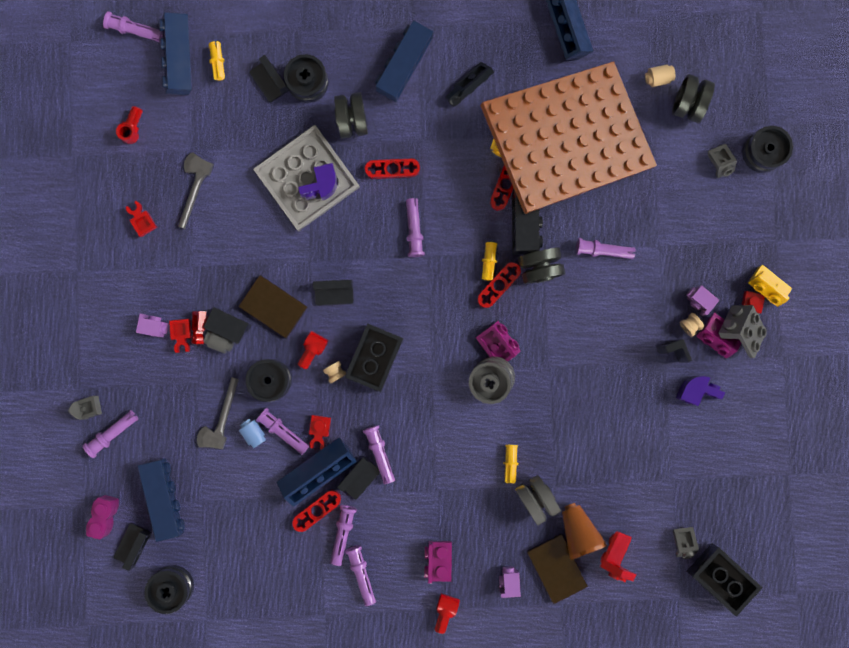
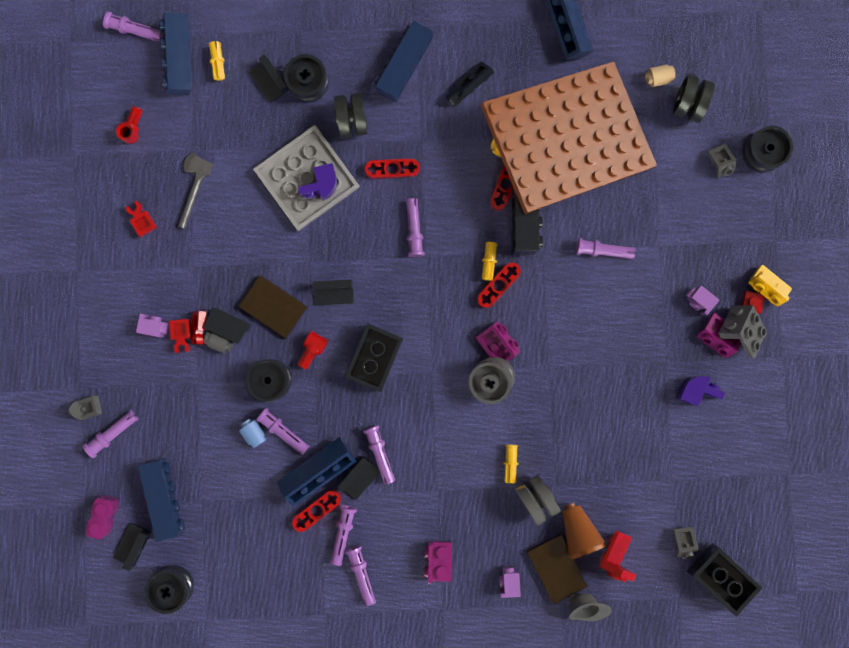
flat silver piece [197,377,239,449] -> none
red plate [309,415,331,450] -> none
tan wheel [323,361,346,384] -> none
red axle [434,593,460,634] -> none
pearl dark grey wheel [518,248,566,284] -> none
black panel [656,339,692,362] -> none
tan wheel [680,313,704,337] -> none
none -> dark grey piece [569,593,612,621]

